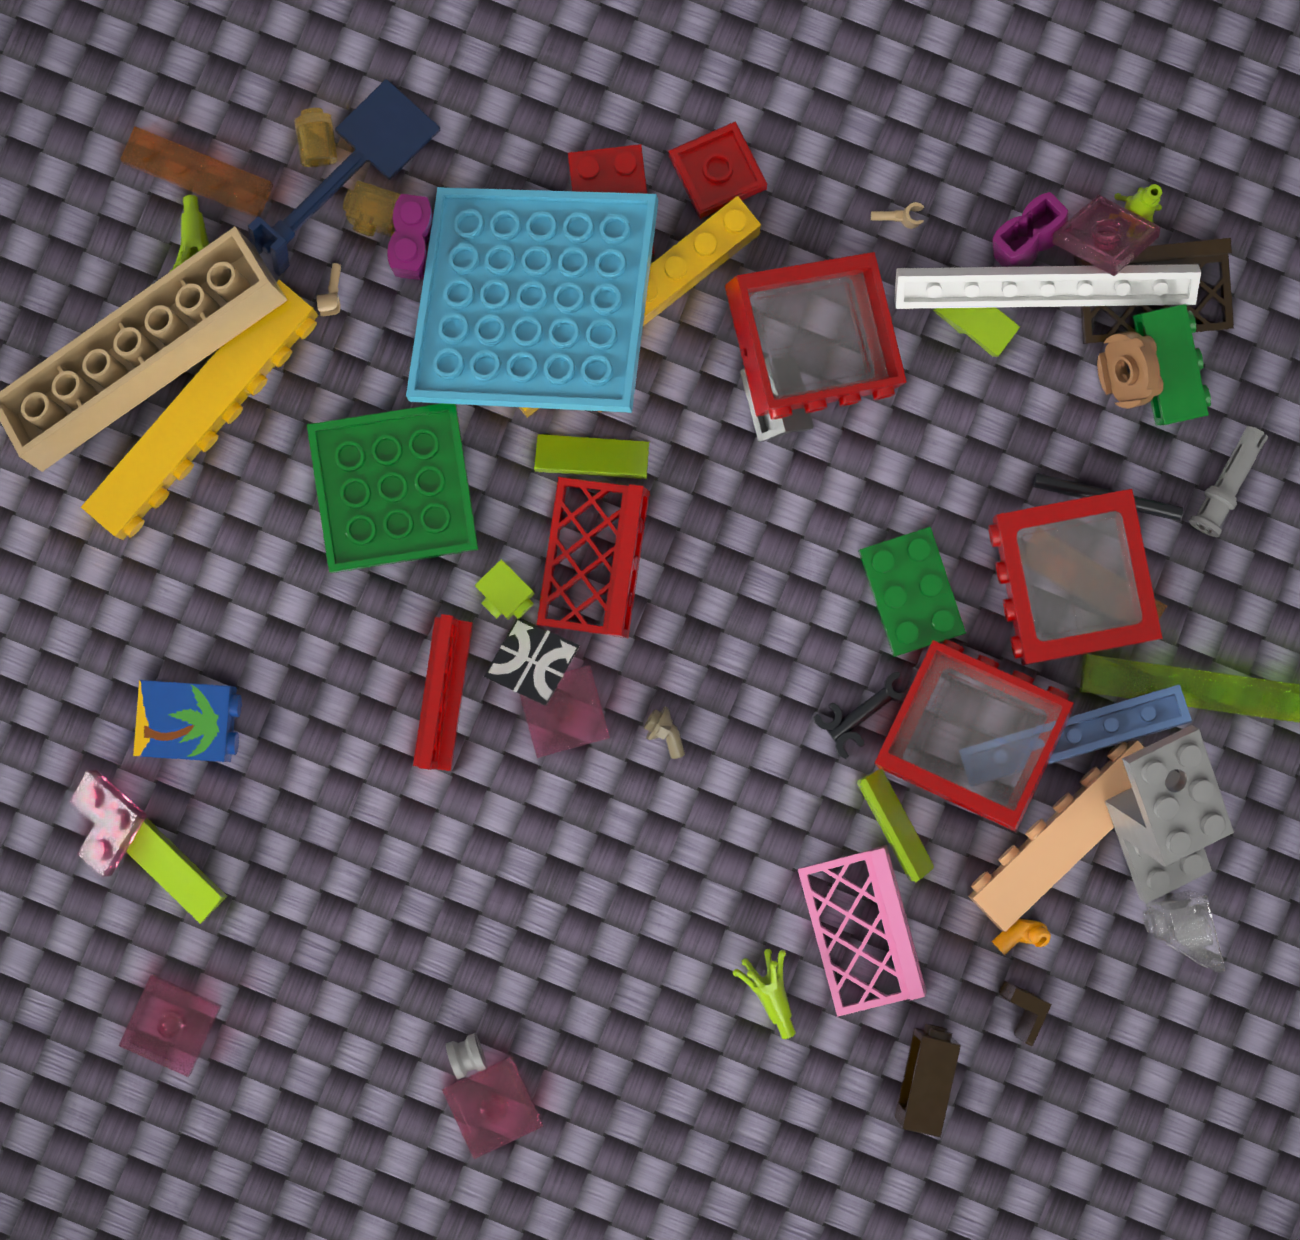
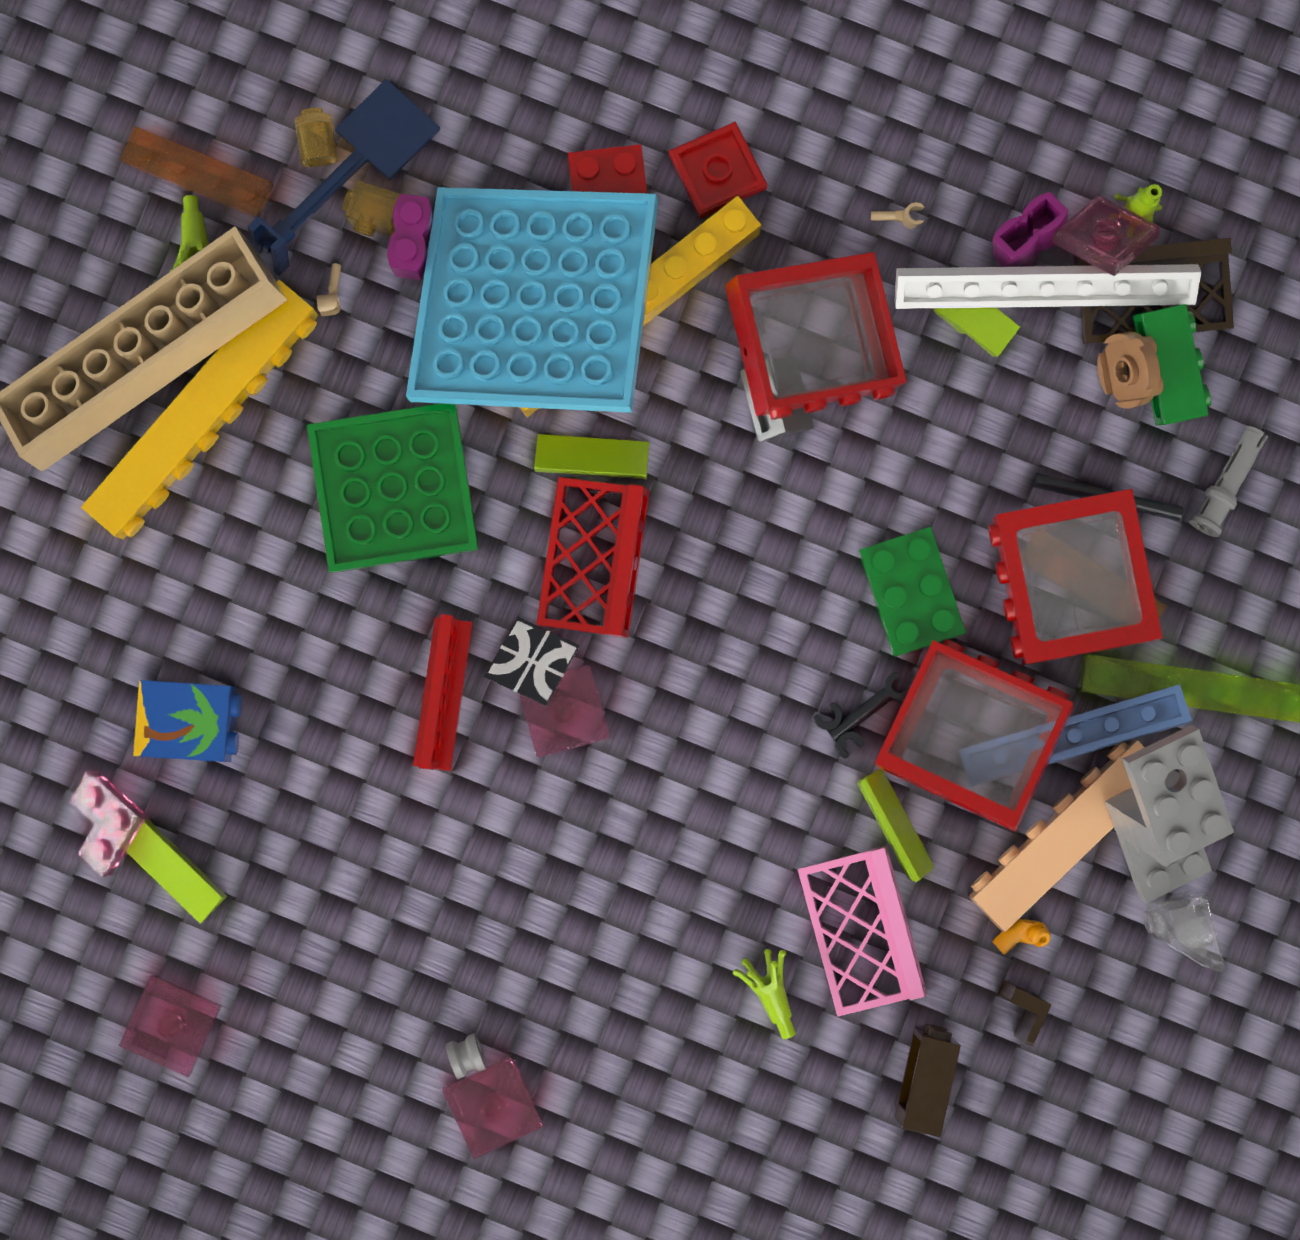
lime brick [474,559,535,620] -> none
dark tan plate [644,706,685,759] -> none

